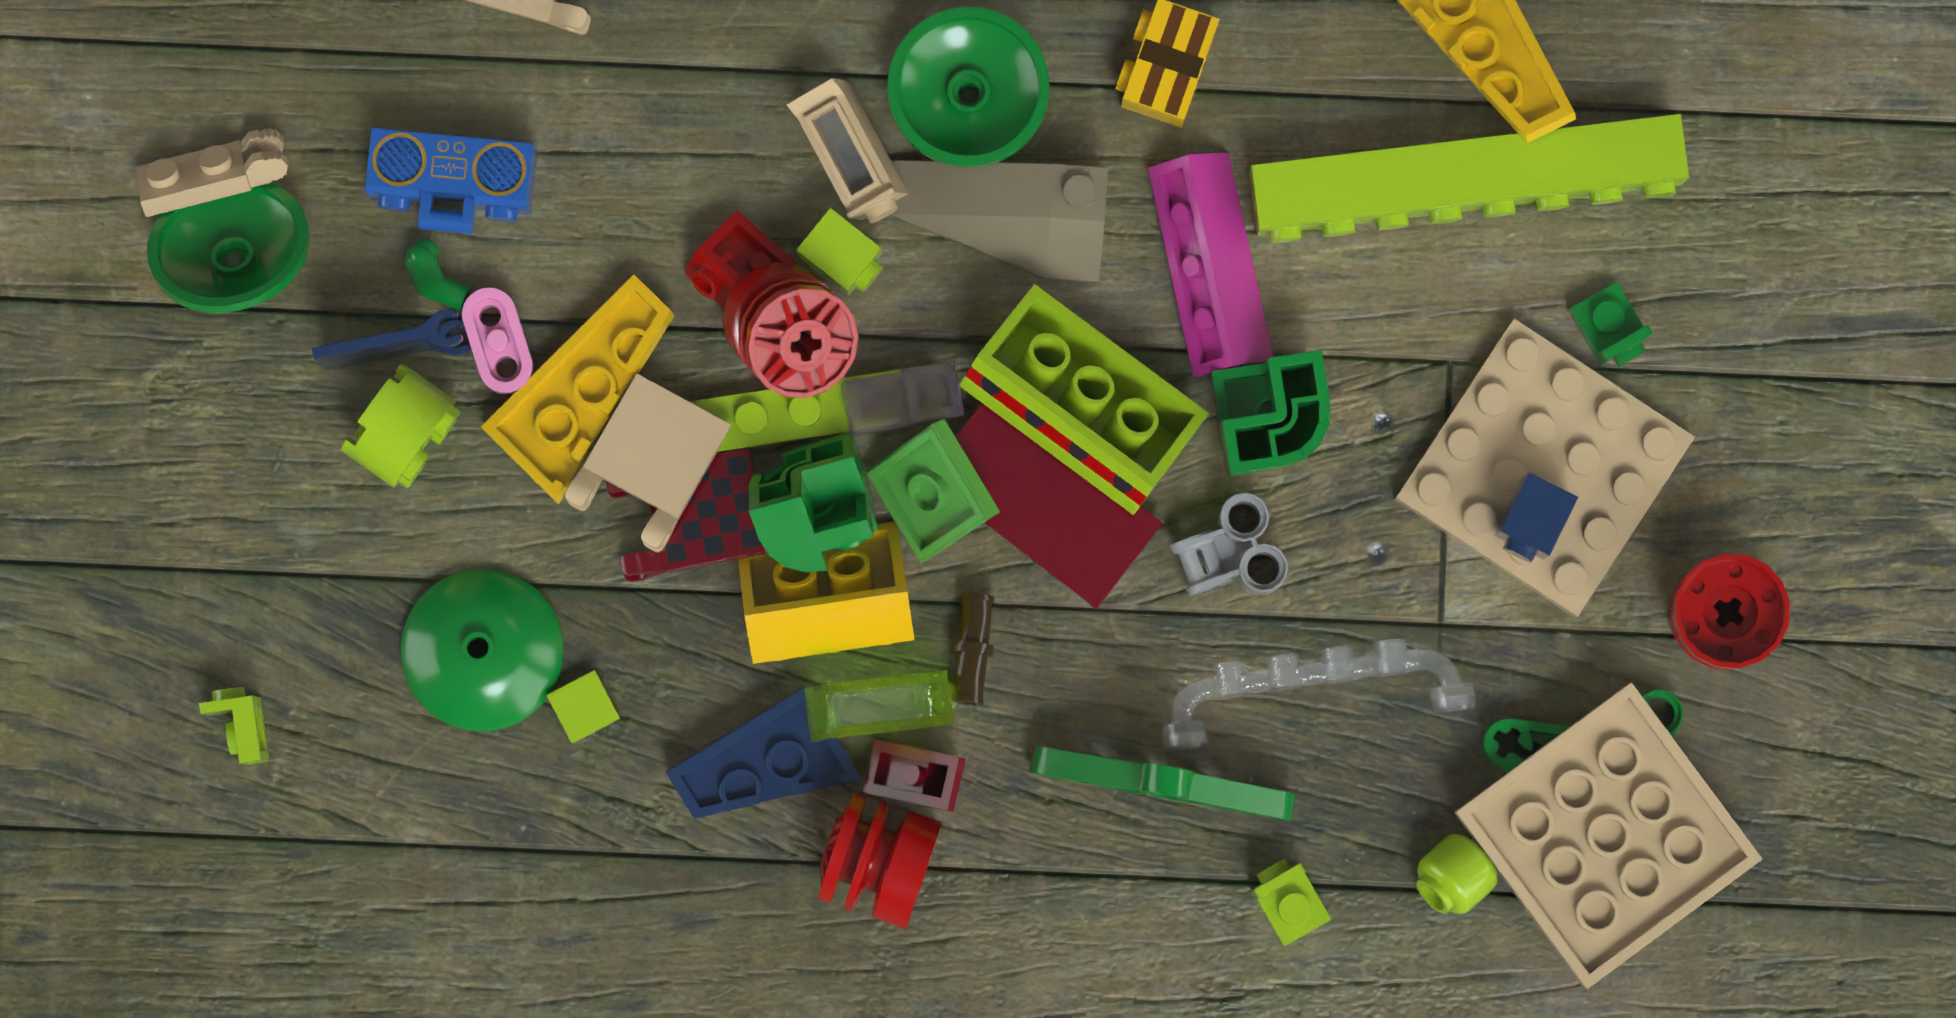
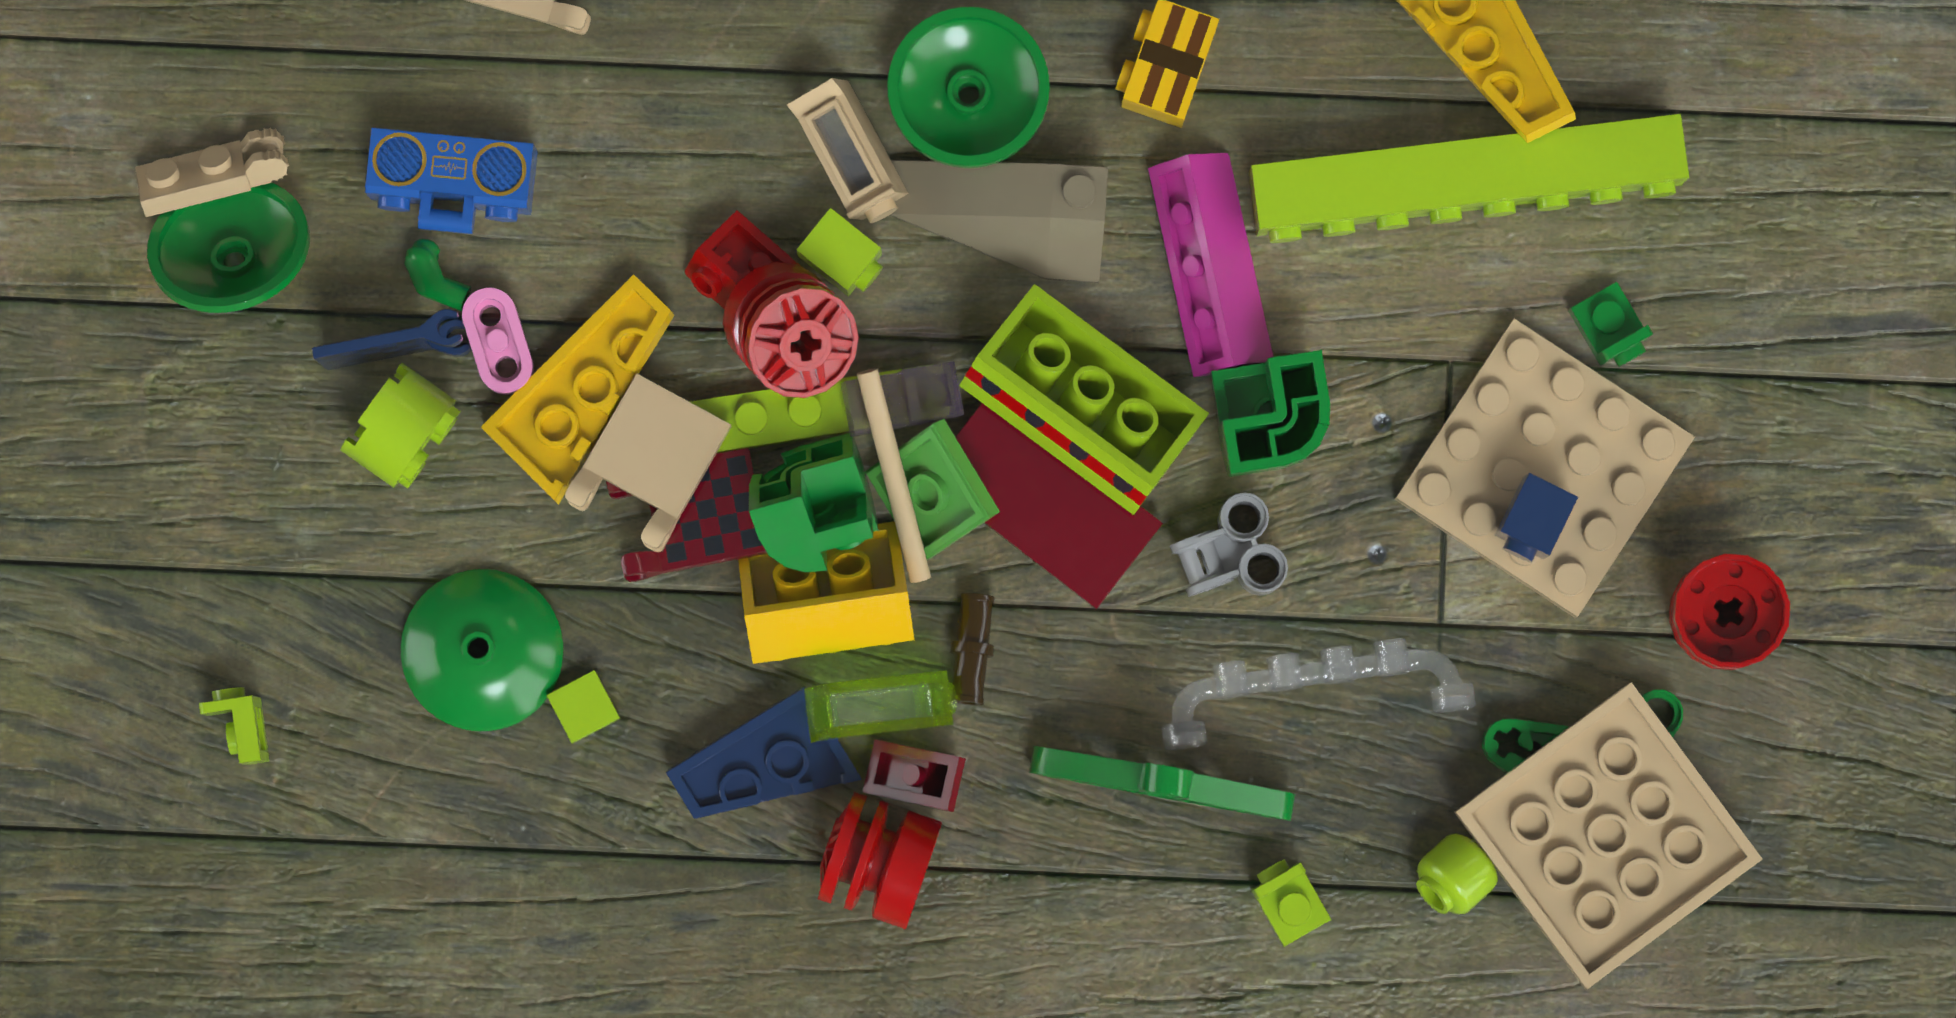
none -> tan bar [857,368,931,583]

